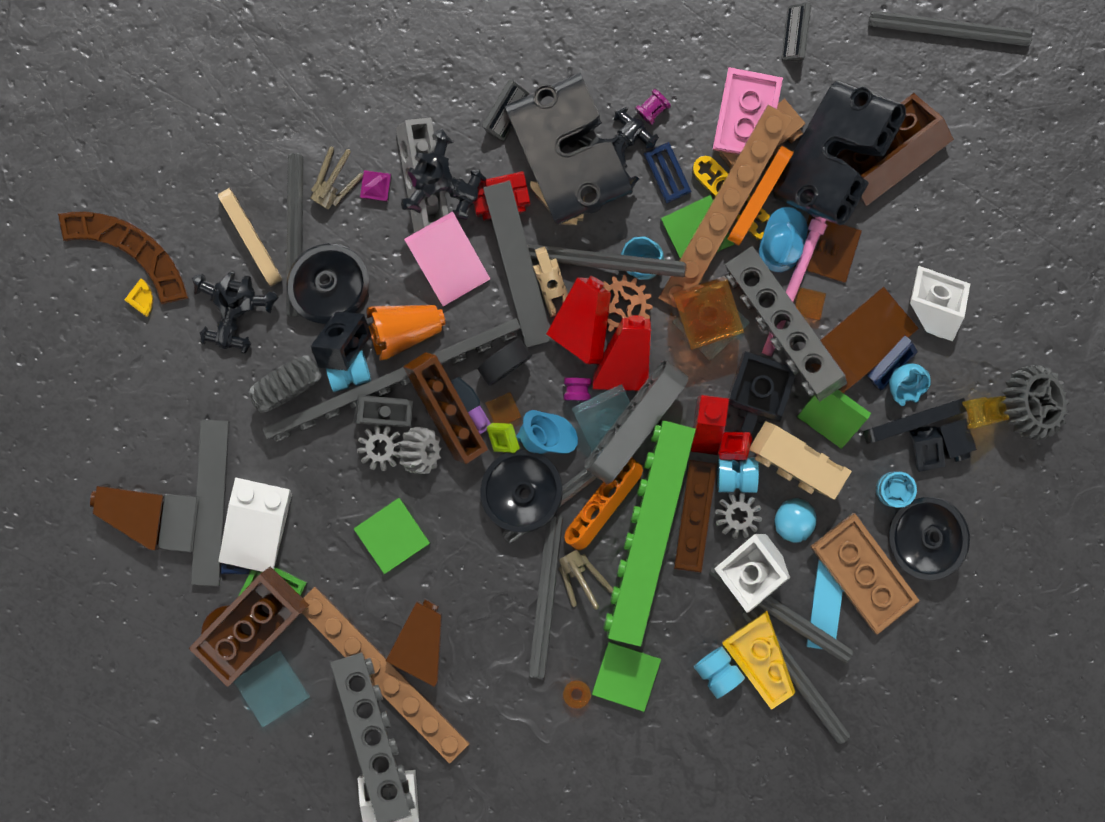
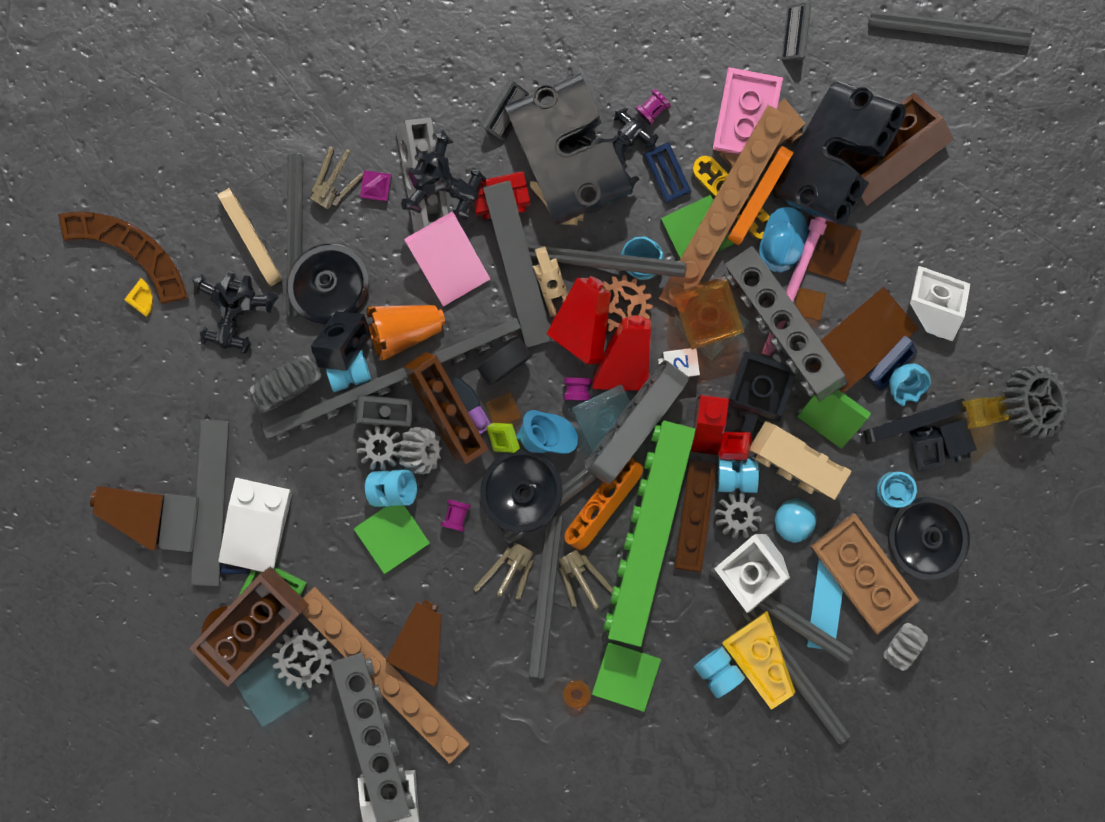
none -> light grey gear [272,628,333,689]
none -> medium azure wheel [365,470,417,507]
none -> magenta bush [440,499,471,532]
none -> dark tan plant [473,543,534,600]
none -> white brick [658,348,700,377]
none -> light grey gear [884,622,928,671]

